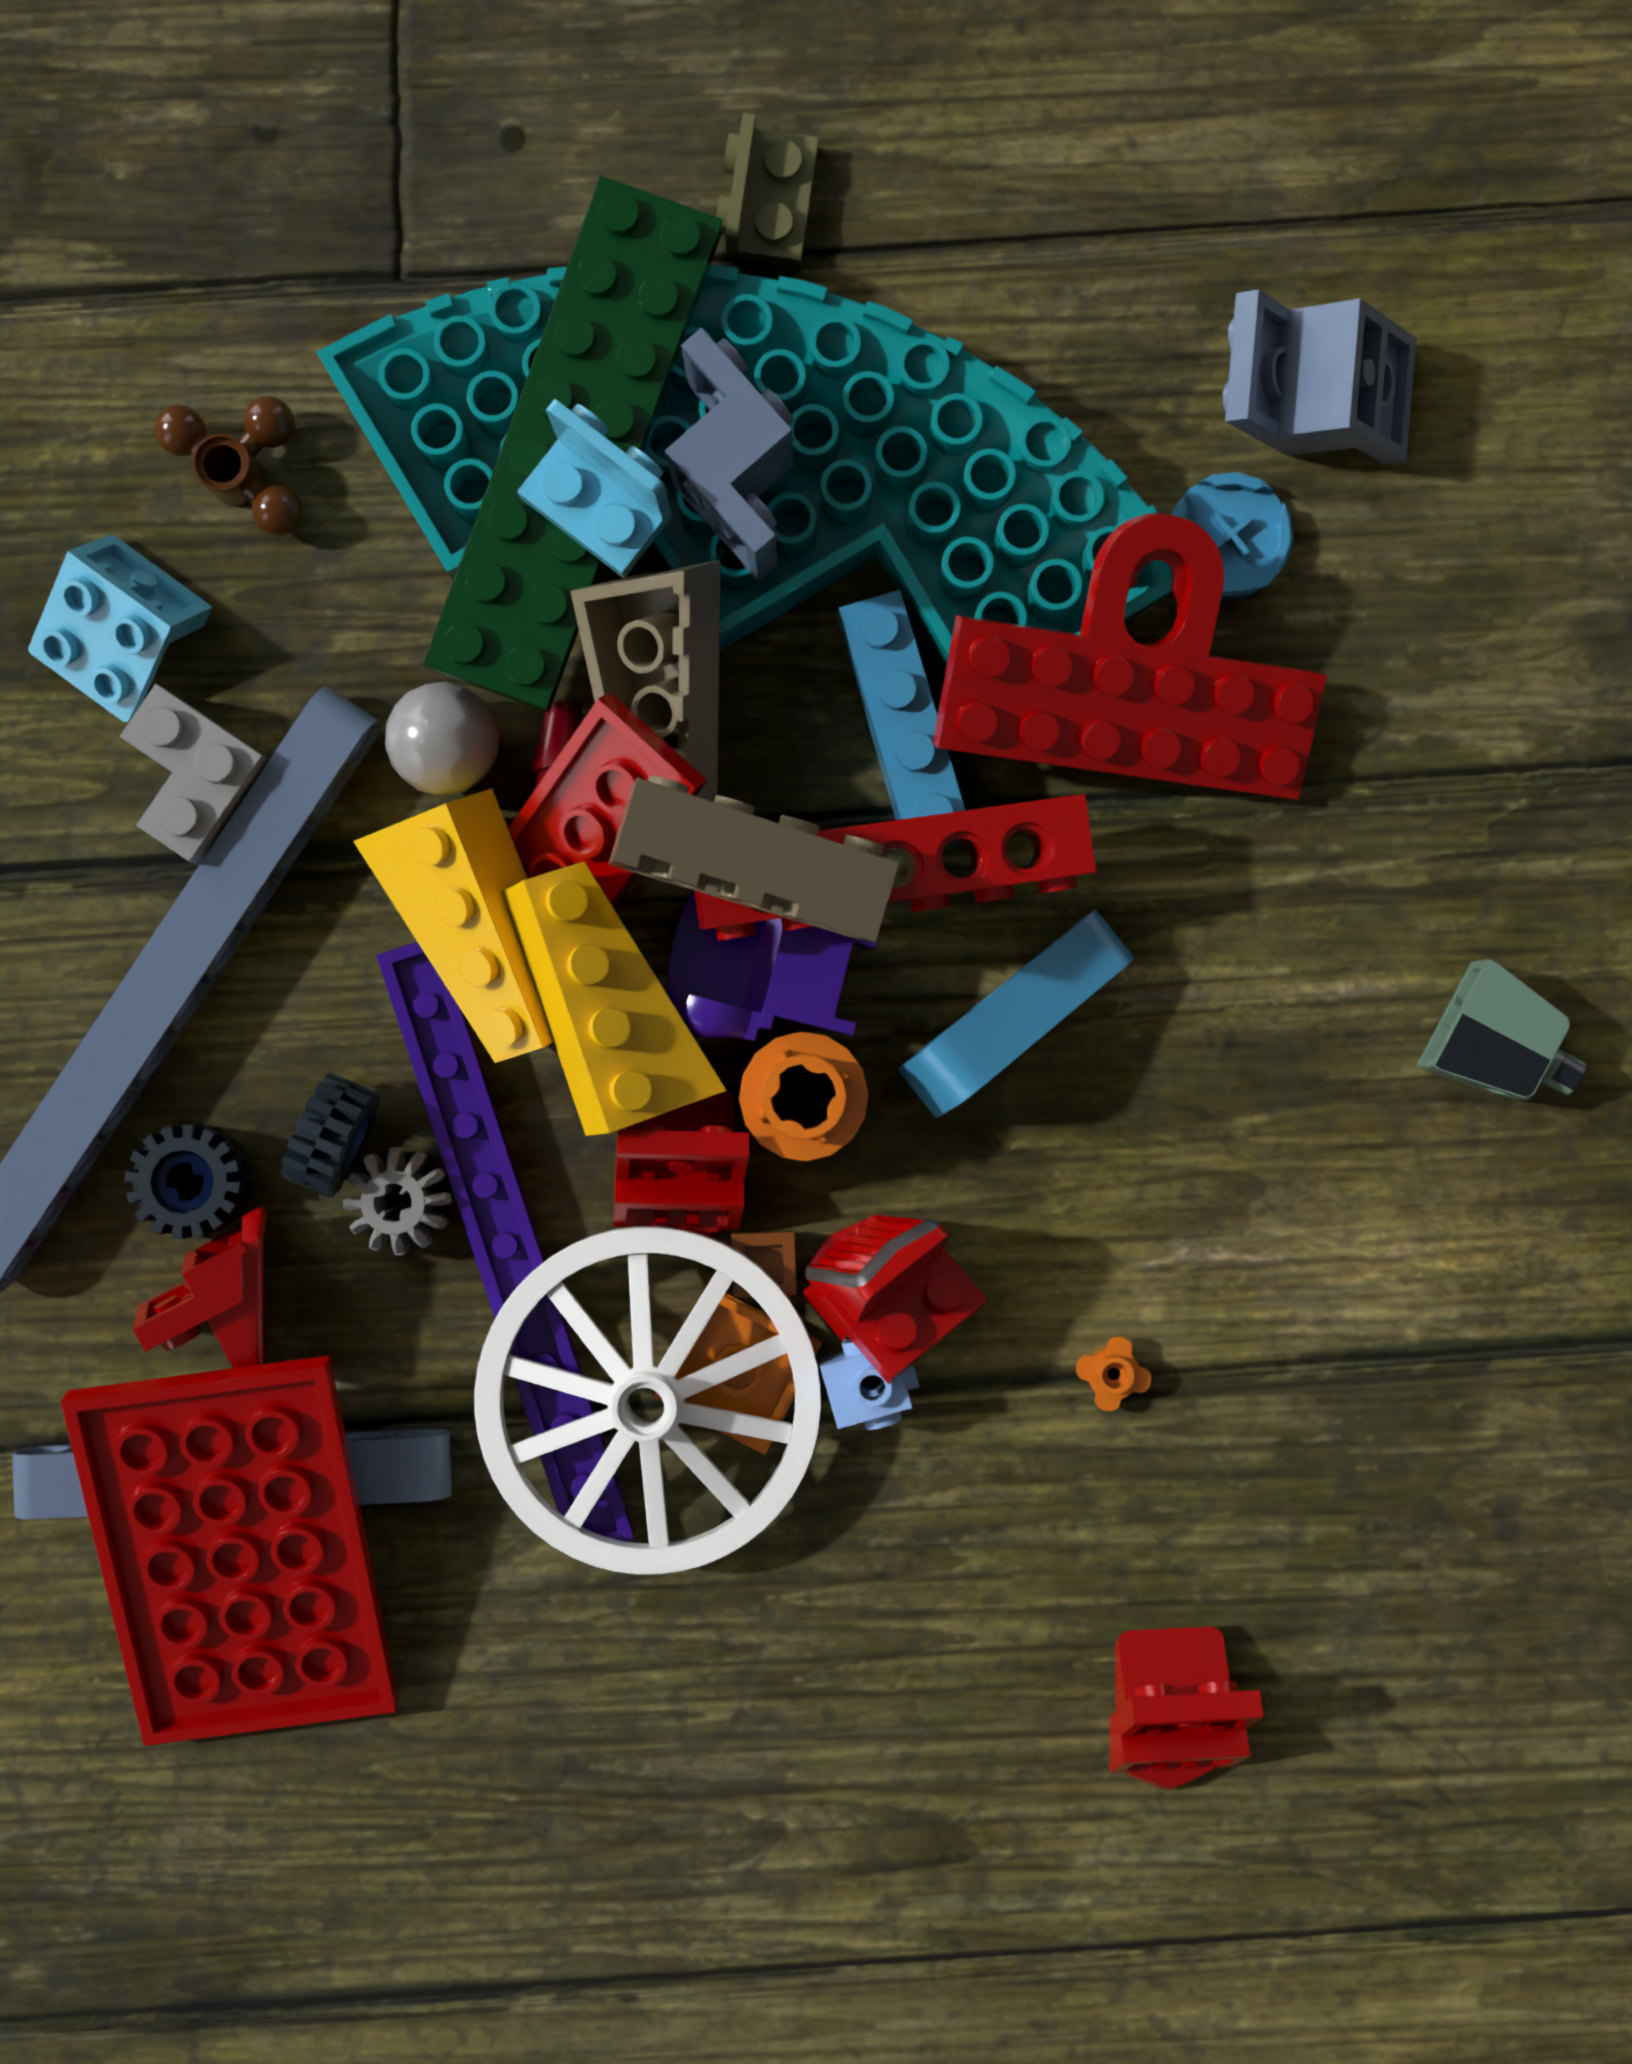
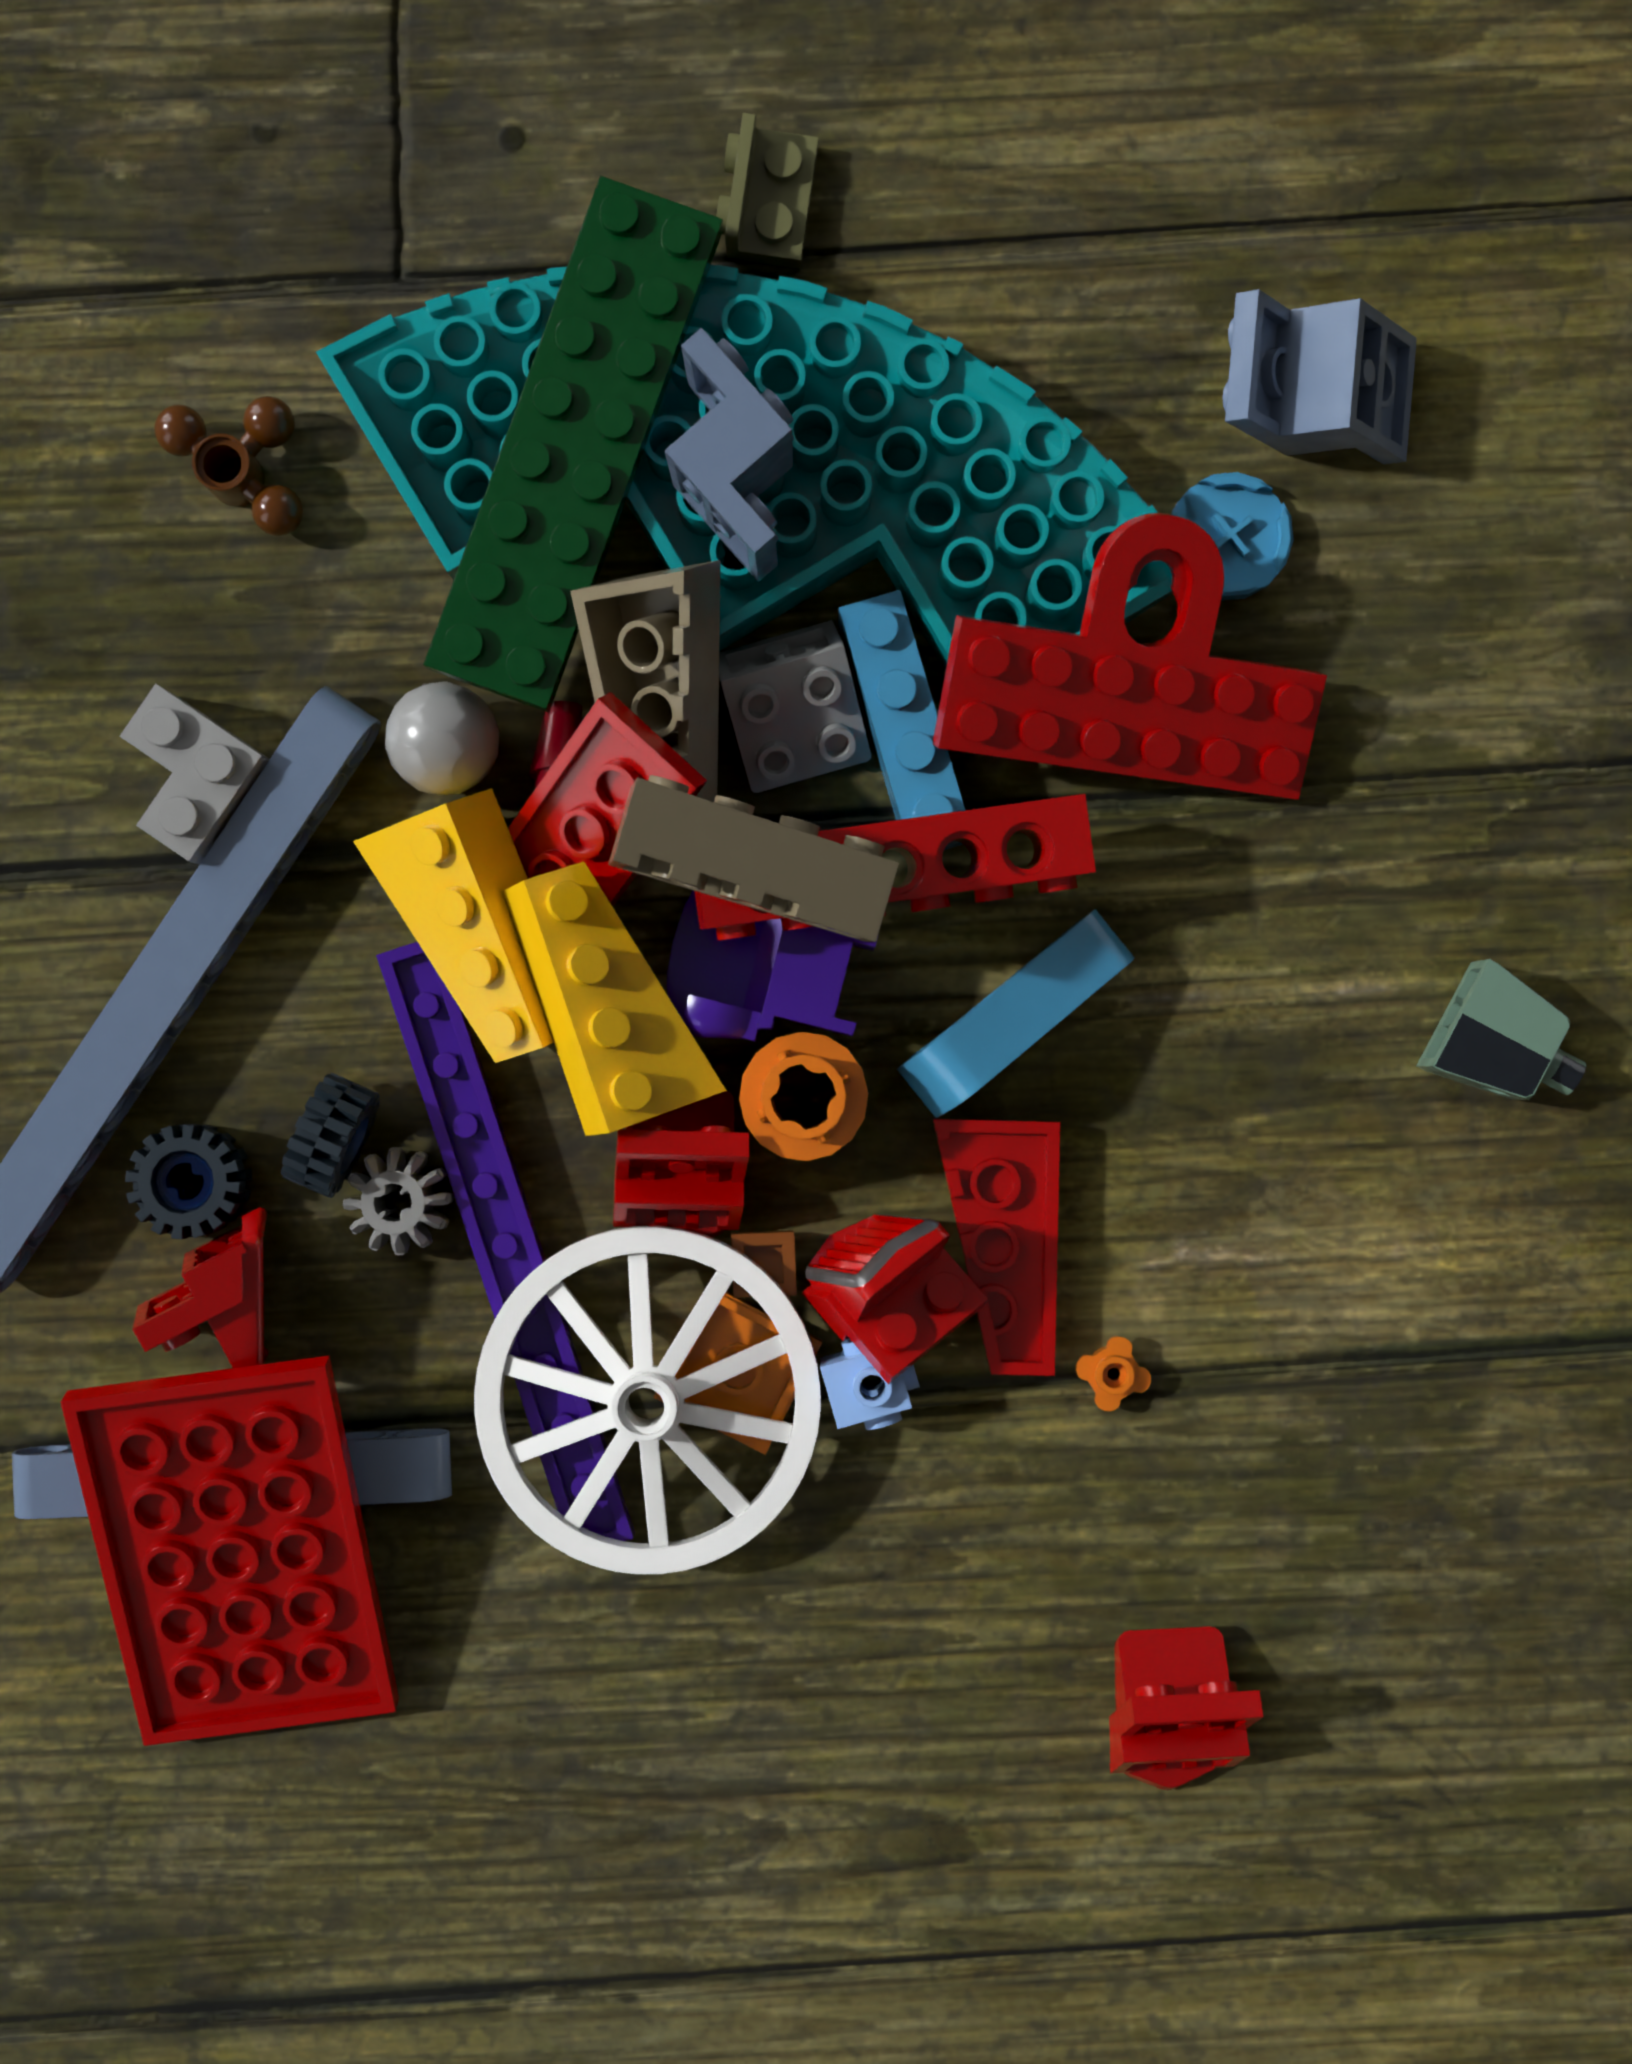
medium azure bracket [28,534,213,722] -> none
medium azure bracket [517,399,672,578] -> none
none -> light grey bracket [719,620,871,793]
none -> red wing [933,1119,1060,1376]

